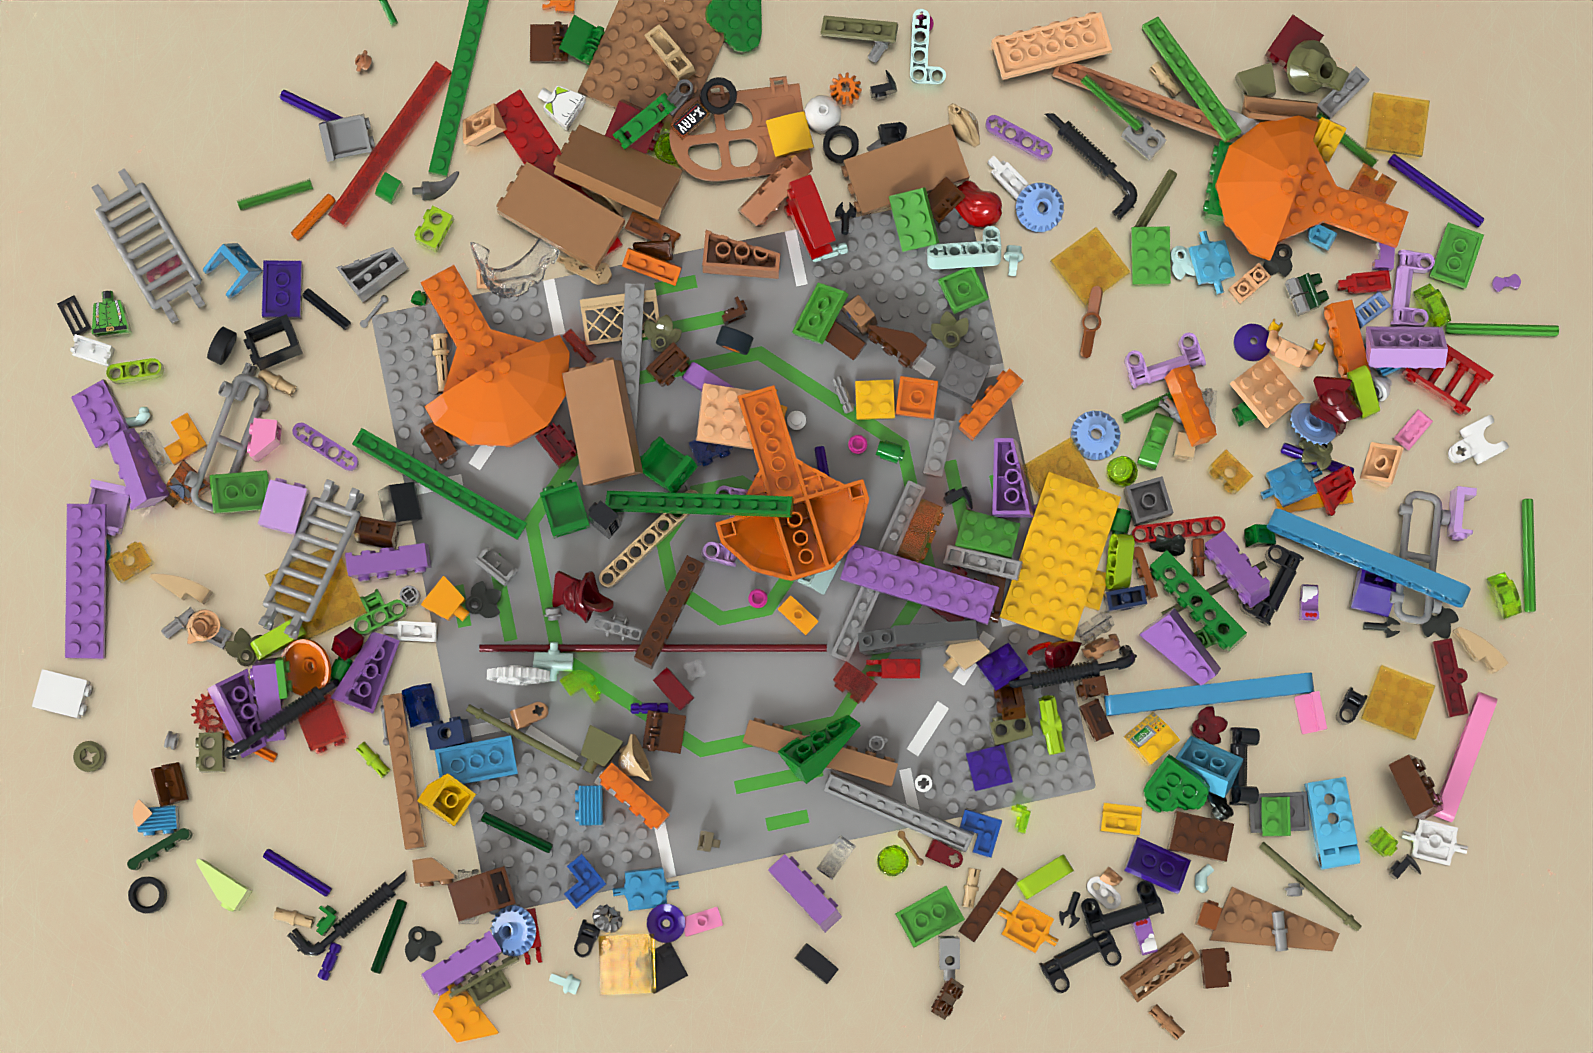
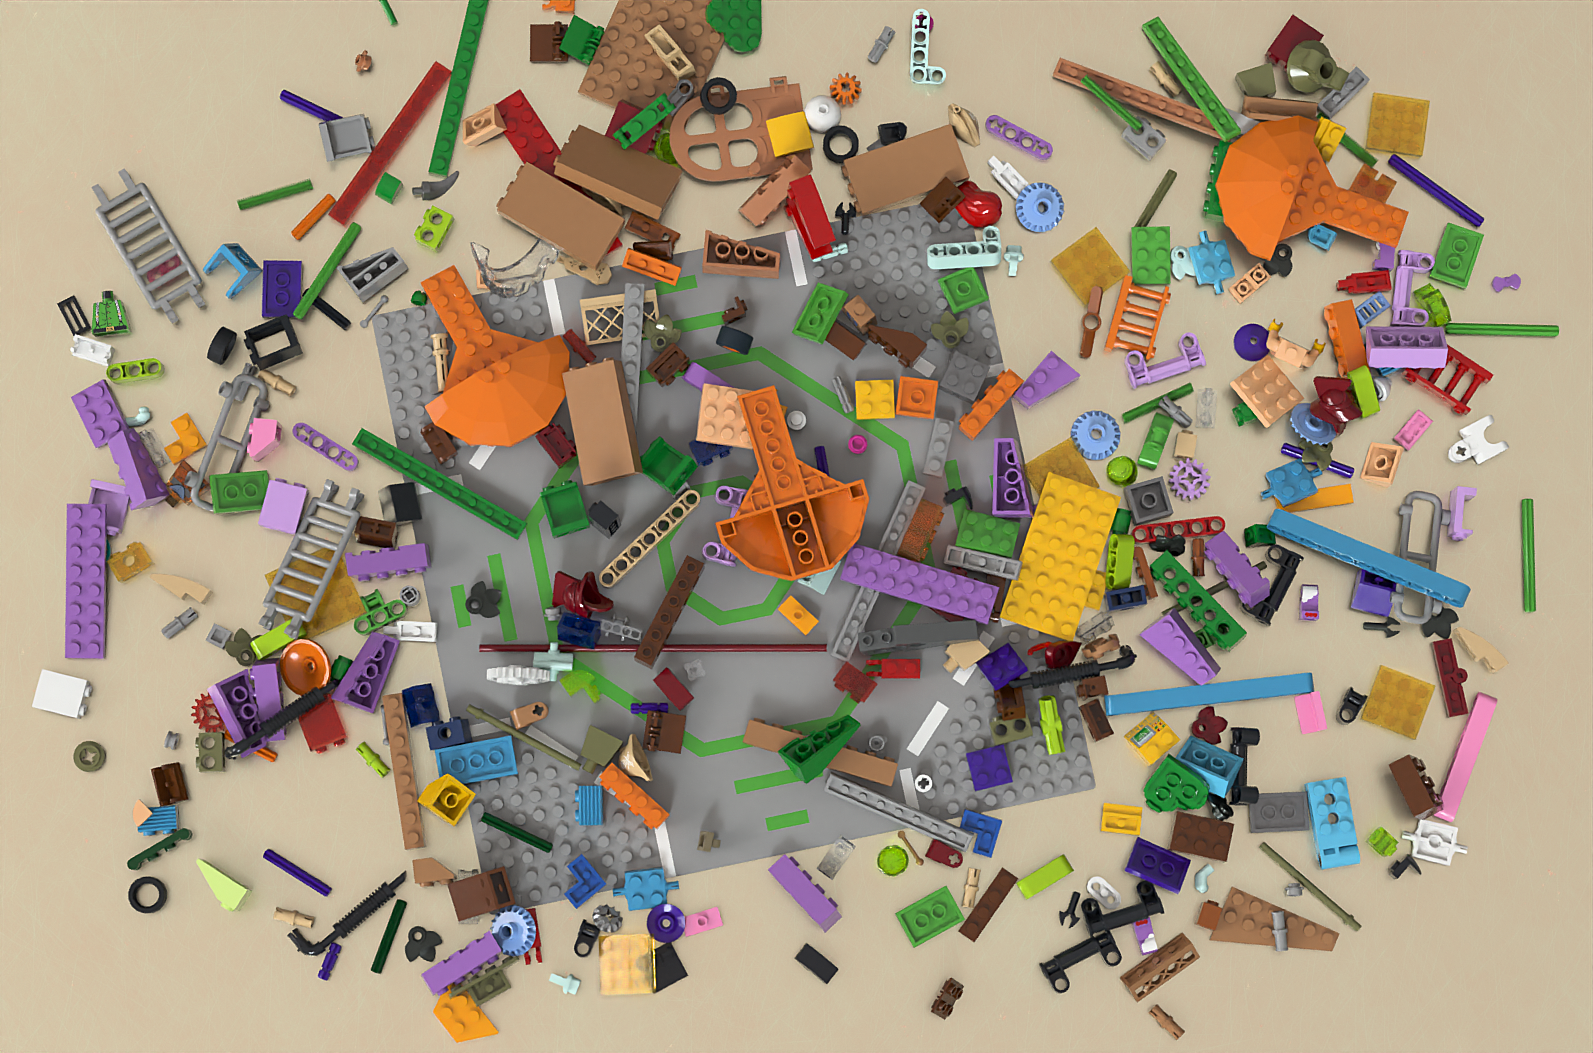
light nougat piece [186,609,220,644] -> none
bright green plate [275,656,293,699] -> none
green bracket [316,905,339,936] -> none
dark red brick [331,626,364,660] -> none
light orange torso [421,576,470,621] -> none
light grey hinge [474,546,518,587] -> none
white torso [538,86,586,131] -> none
green plate [605,491,794,517] -> none
tile [669,100,710,140] -> none
dark pink plate [748,589,768,608] -> none
olive plate [821,16,898,43] -> none
black plate [870,70,897,100] -> none
green brick [876,440,905,464] -> none
bright green plate [889,187,939,252] -> none
light grey torso [938,936,960,981] -> none
light nougat bracket [991,12,1112,80] -> none
light orange plate [997,900,1059,953] -> none
clear neon green bracket [1010,804,1031,834] -> none
black piece [1044,113,1138,220] -> none
light nougat tile [1099,867,1123,886] -> none
orange brick [1164,365,1217,447] -> none
reddish brown hinge [1199,947,1232,989] -> none
clear yellow brick [1208,449,1253,494] -> none
bright green plate [1261,797,1291,836] -> none
hips [1285,273,1329,316] -> none
red wing [1314,465,1356,516] -> none
clear neon green brick [1487,572,1522,619] -> none
none -> bright green axle [293,222,361,319]
none -> clear blue brick [557,612,601,650]
none -> medium lavender wedge [1013,351,1080,410]
none -> orange fence [1104,275,1171,363]
none -> lavender gear [1168,458,1211,500]

